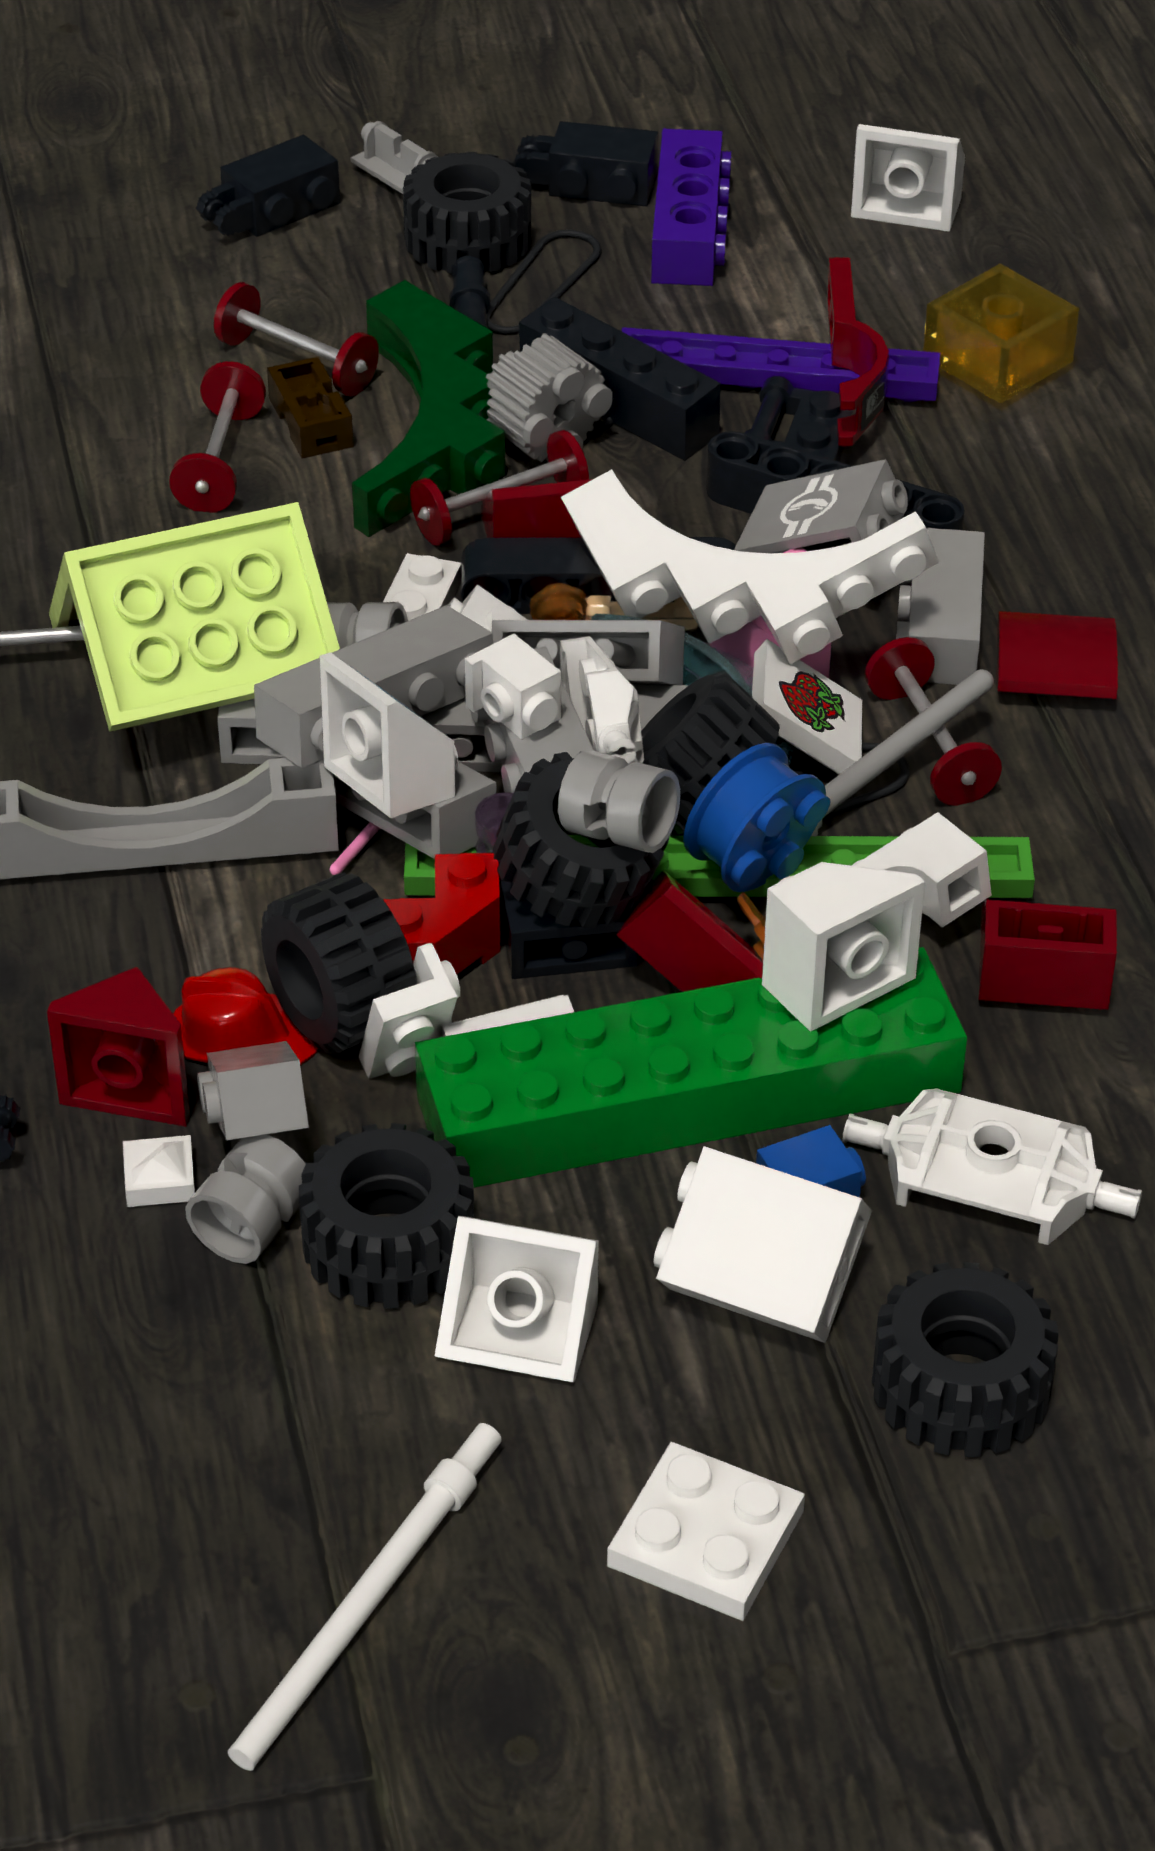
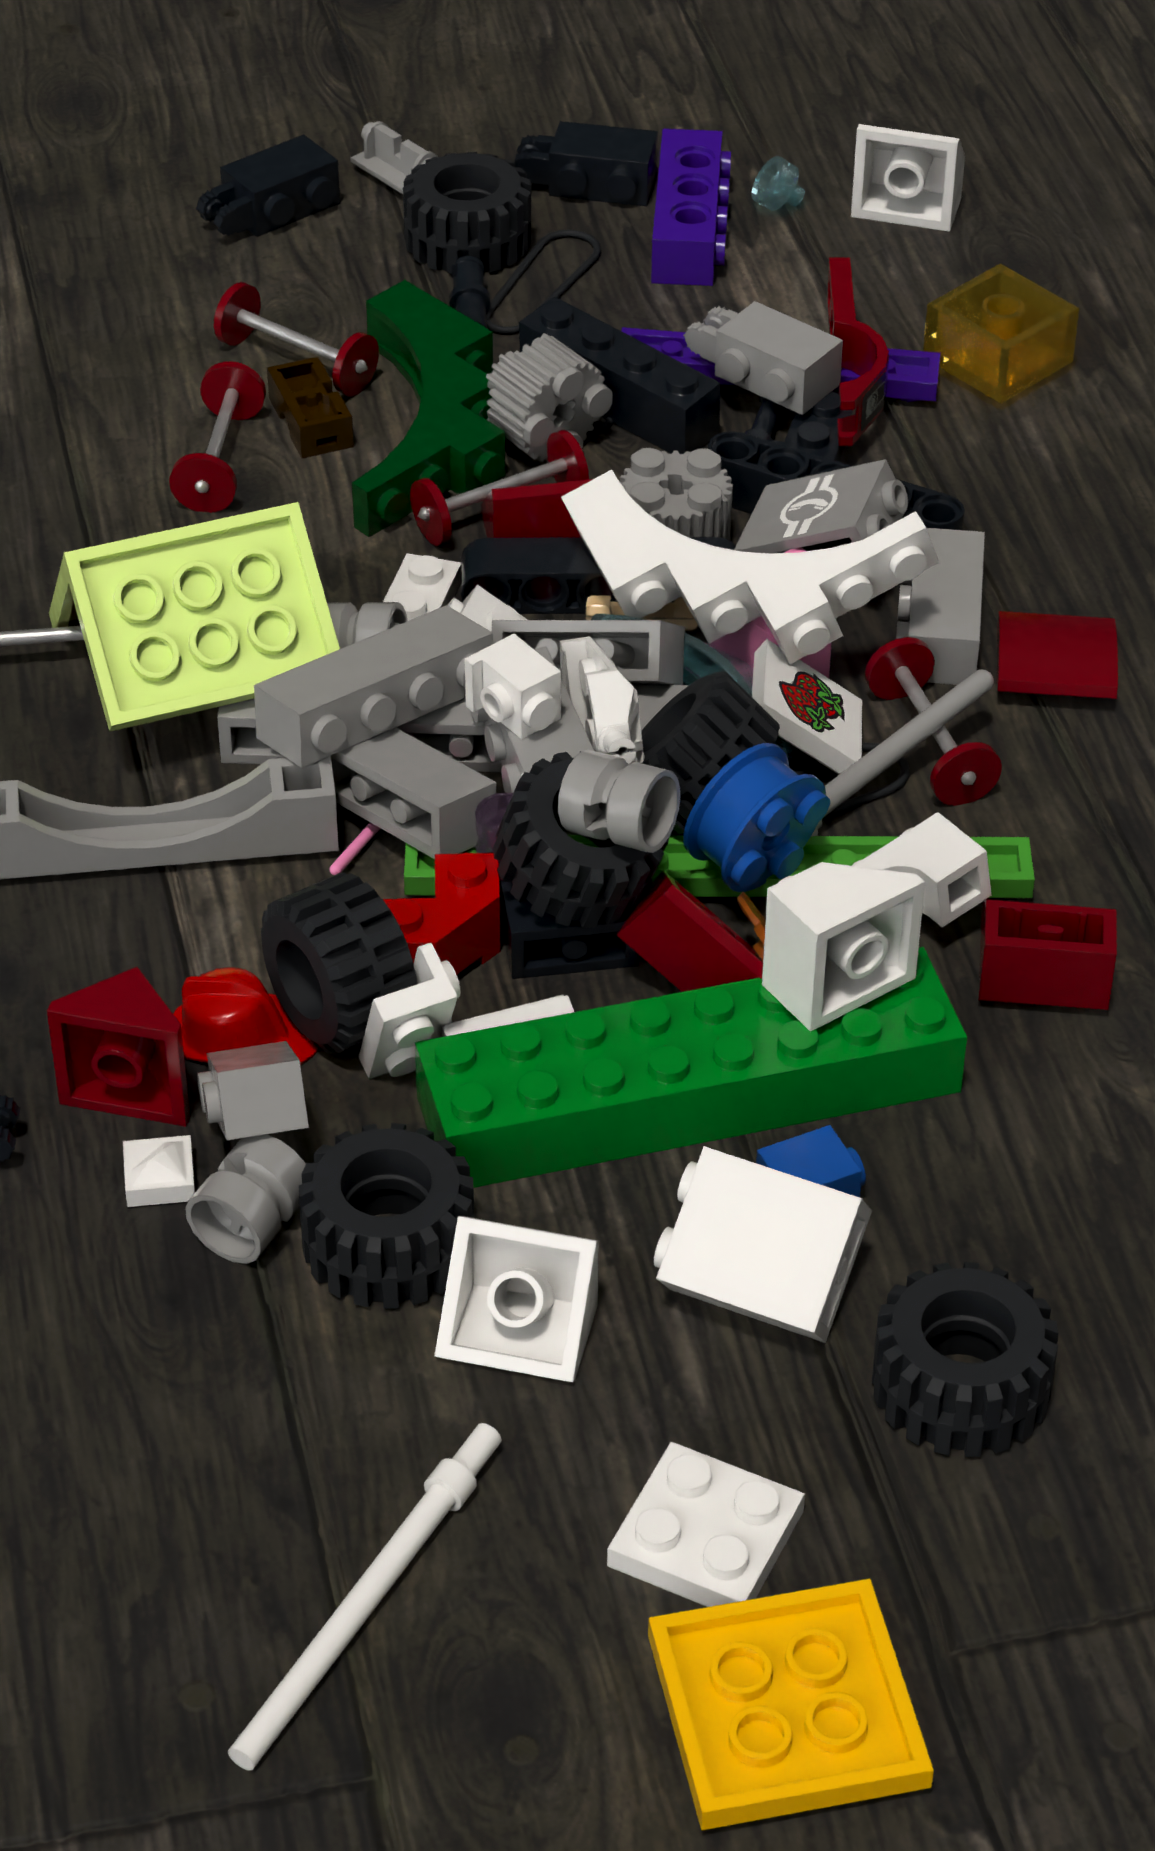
white slope [320,652,458,818] -> none
clear orange plate [530,583,588,620] -> none
white plate [843,1088,1142,1245] -> none
none -> light grey brick [620,448,733,541]
none -> yellow plate [648,1579,934,1831]
none -> light grey hinge [683,301,843,415]
none -> clear light blue tile [752,156,805,211]

